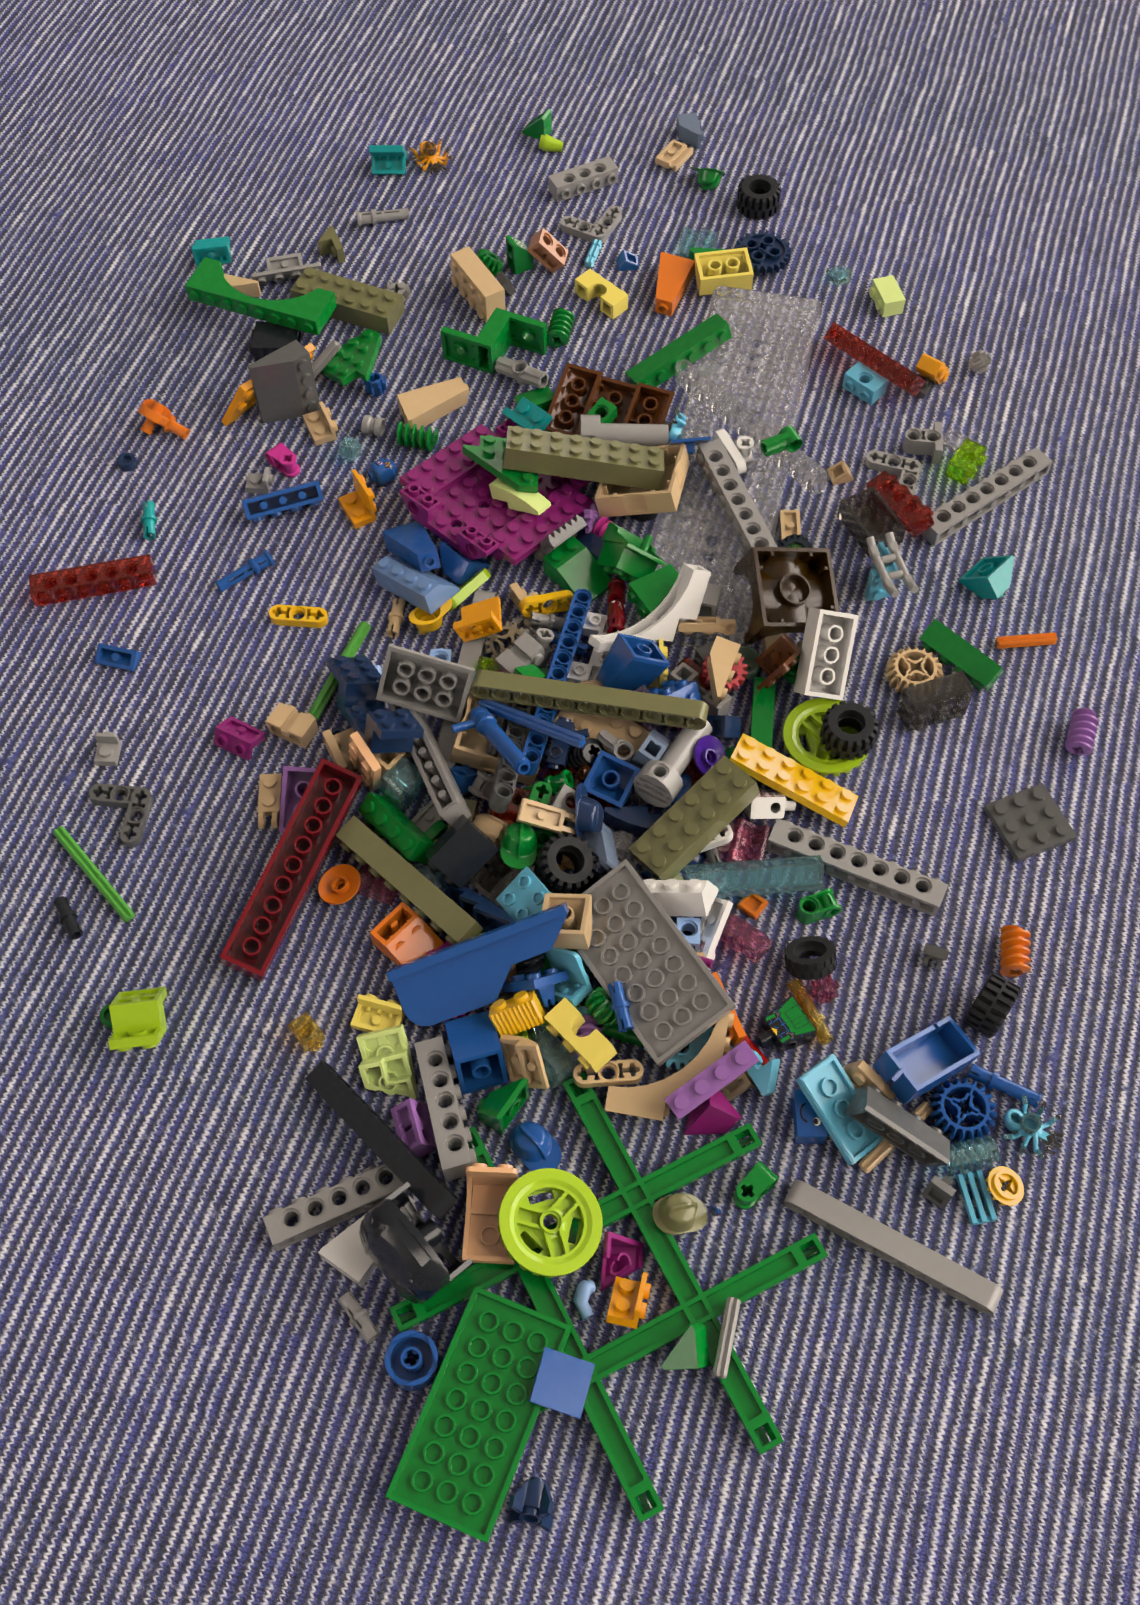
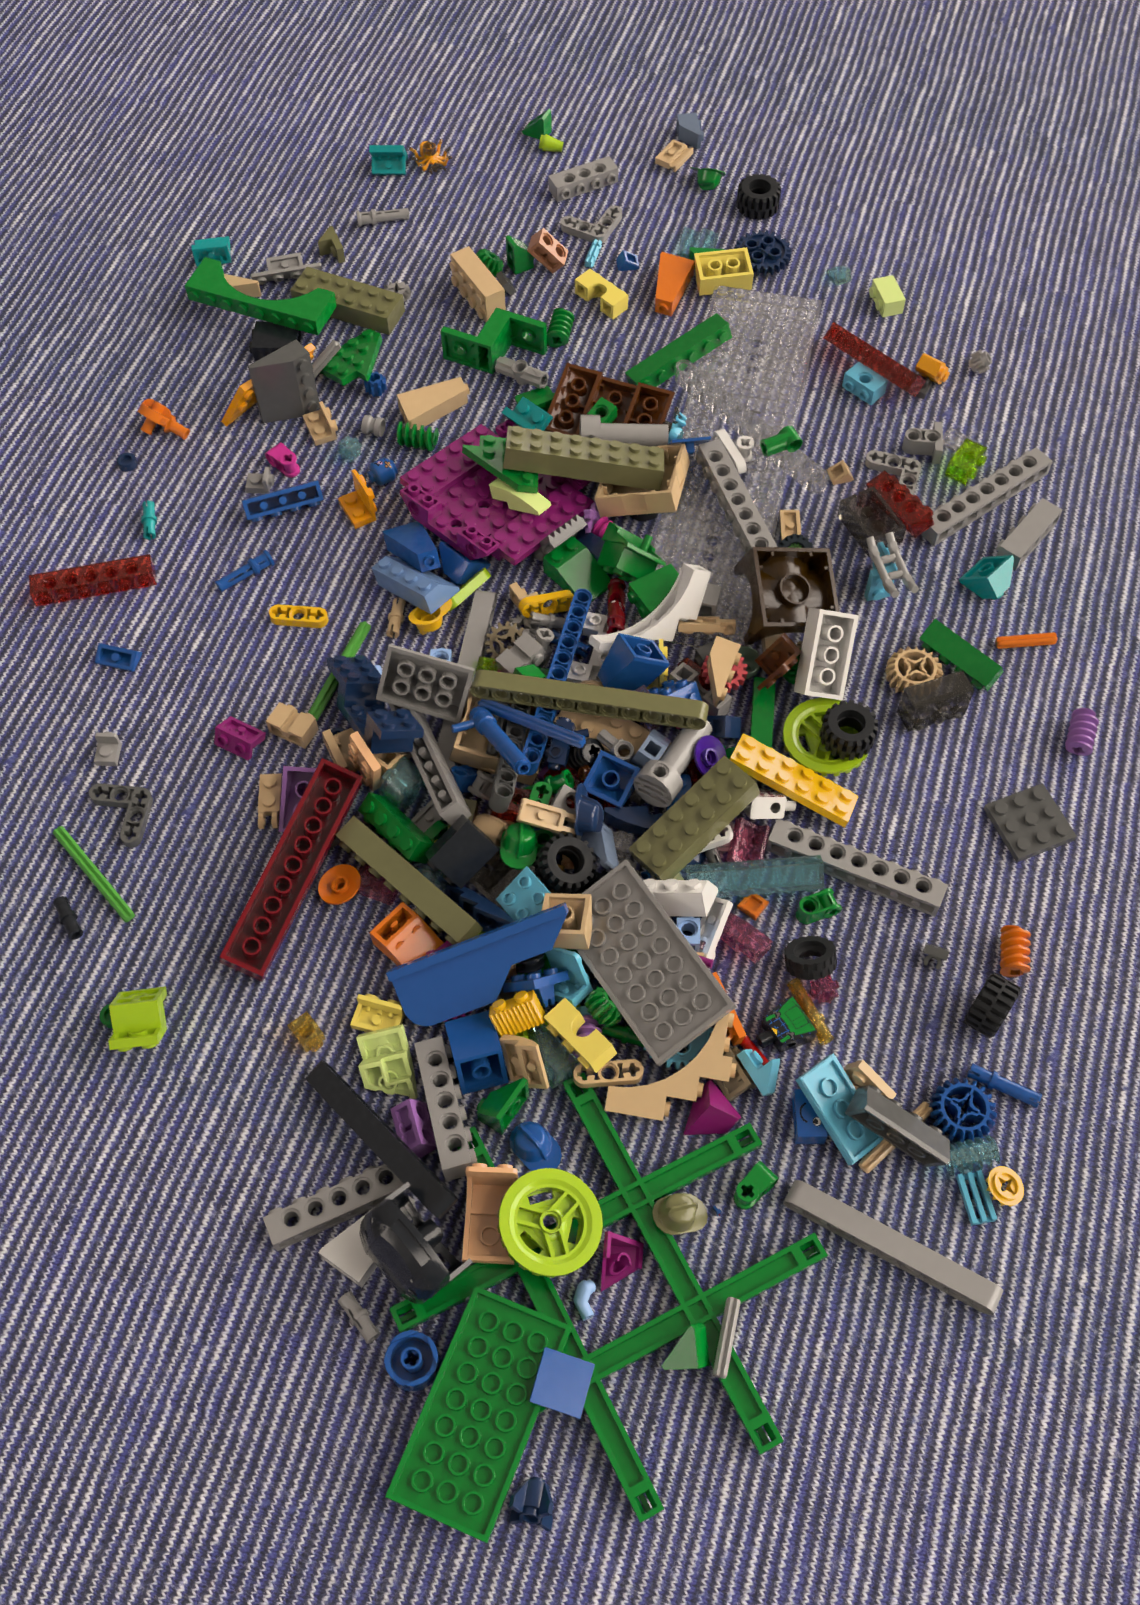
light orange bracket [453,596,502,643] -> none
light orange bracket [606,1272,651,1329] -> none
blue pin [607,981,634,1032] -> none
medium lavender brick [664,1040,760,1120] -> none
blue piece [873,1015,981,1105] -> none
dark grey tile [922,1174,957,1210] -> none
animal [1003,1094,1064,1159] -> none
none -> light grey brick [996,498,1063,570]

